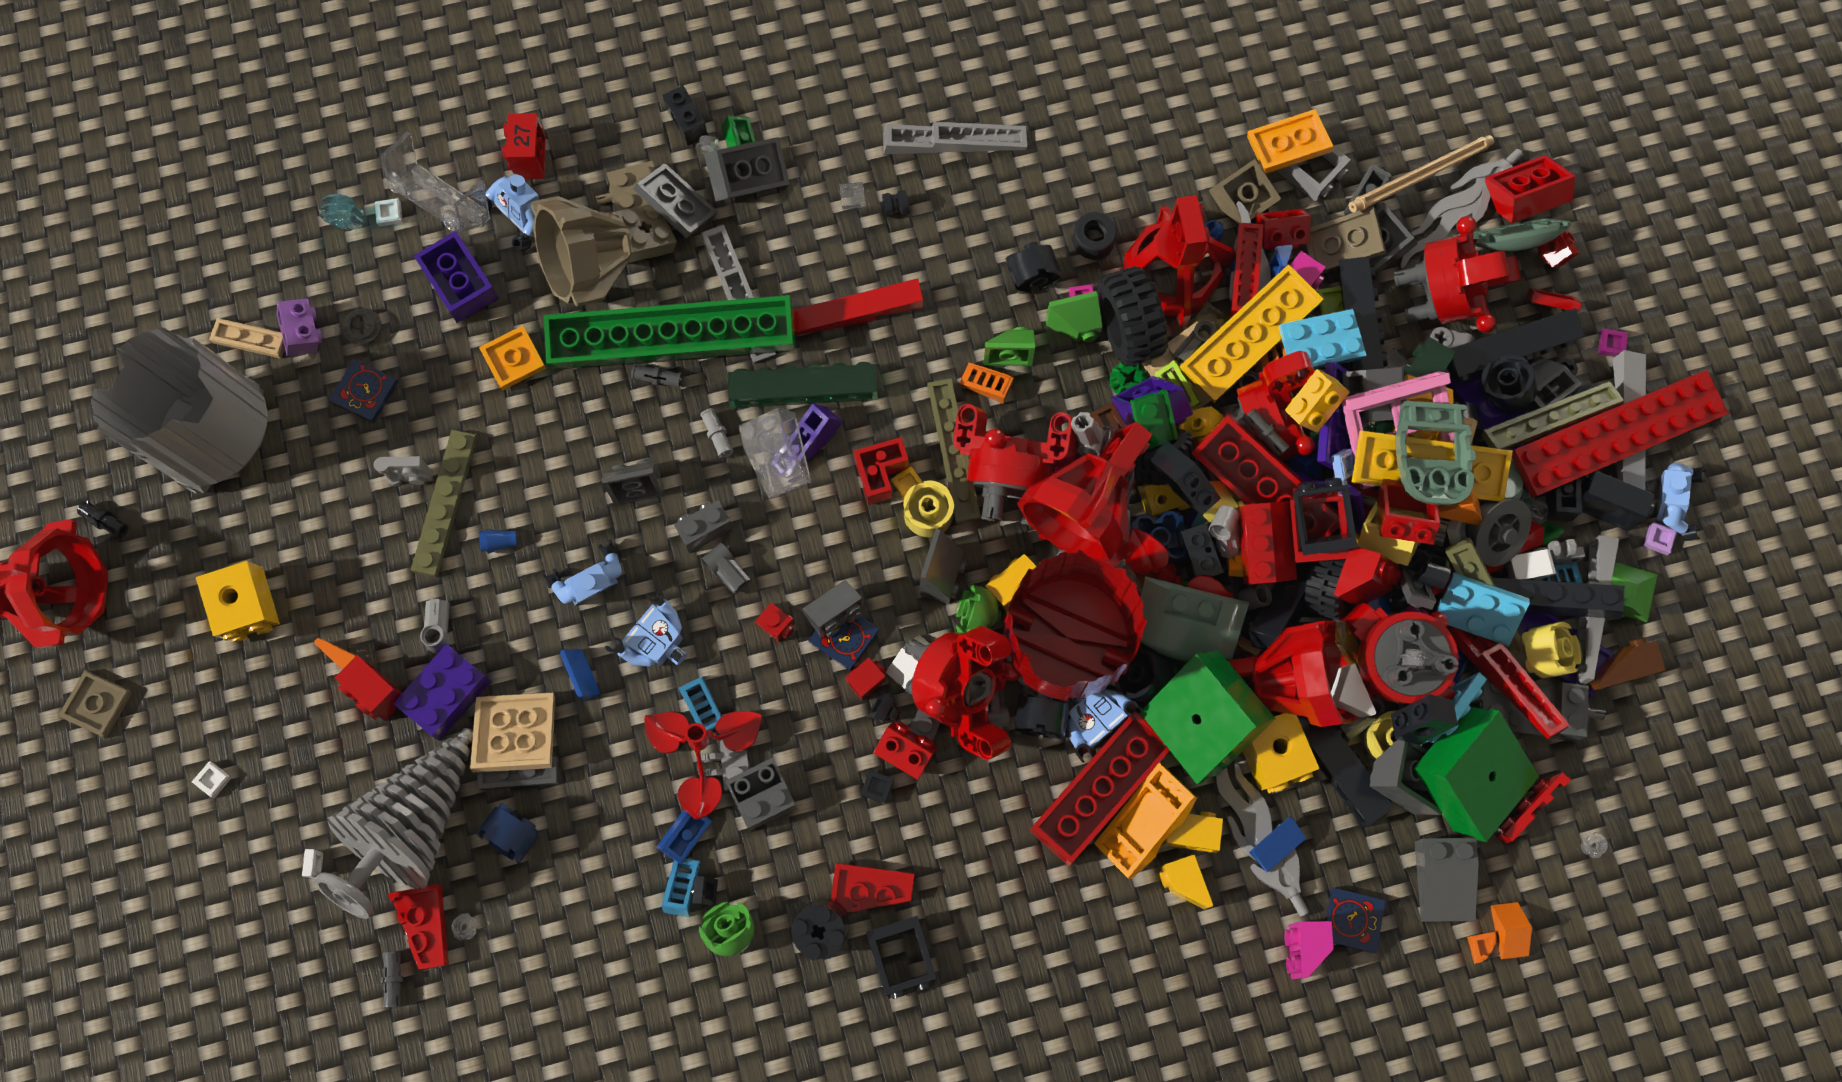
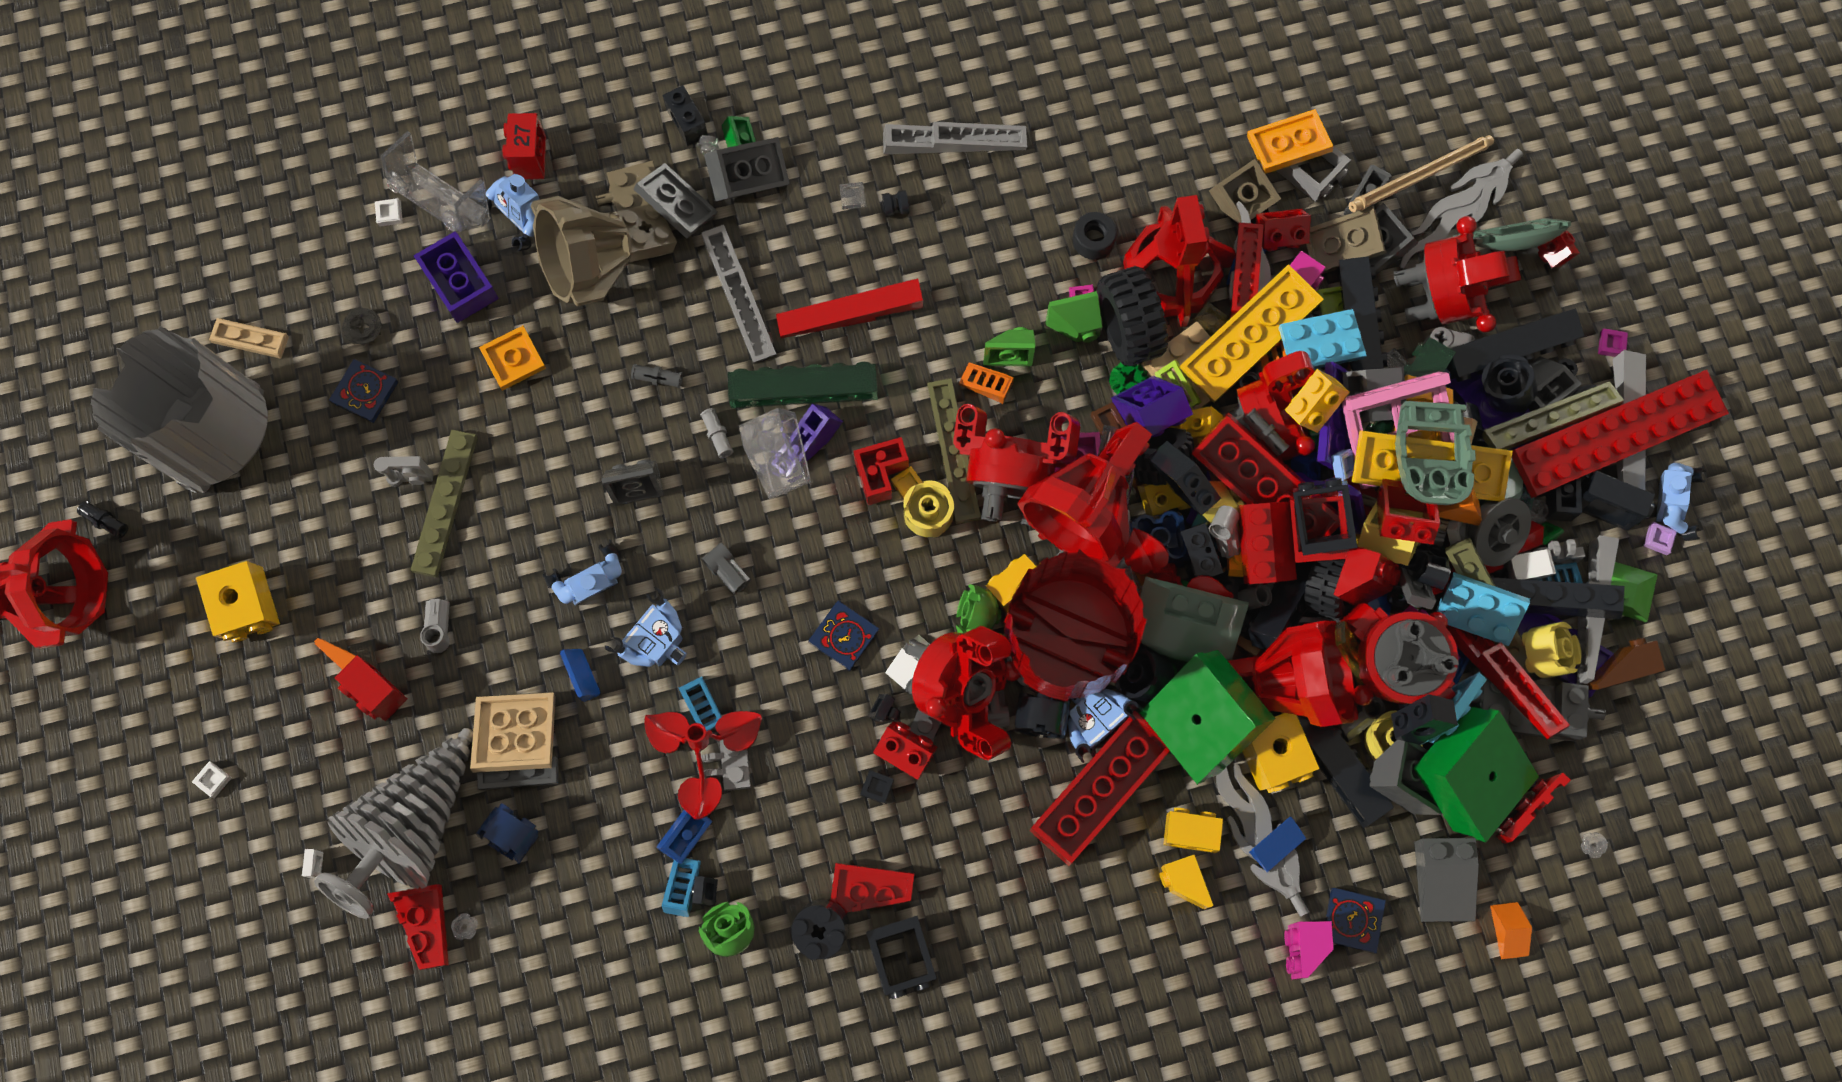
dark tan tile [58,670,133,738] -> none
medium lavender brick [277,298,322,356] -> none
clear light blue piece [319,194,365,230] -> none
dark grey pin [381,951,403,1008] -> none
dark purple brick [393,644,492,741] -> none
blue cone [479,529,517,554] -> none
green brick [544,295,796,369] -> none
dark grey brick [674,500,733,553] -> none
dark grey slope [725,758,797,832] -> none
red bracket [755,602,795,642] -> none
dark grey slope [803,580,863,639] -> none
red brick [845,657,886,701] -> none
dark grey slope [920,529,967,604] -> none
black brick [1005,242,1062,294] -> none
light grey piece [1071,412,1105,457] -> none
light orange slope [1094,763,1197,879] -> none
green plate [1130,389,1179,450] -> none
dark grey piece [1172,320,1216,365] -> none
blue plate [1204,220,1224,241] -> none
blue slope [1269,245,1293,281] -> none
white slope [1331,664,1377,717] -> none
clear plate [1400,649,1428,669] -> none
orange tile [1467,932,1497,964] -> none
red slope [1485,155,1576,223] -> none
red tile [1526,288,1582,312] -> none

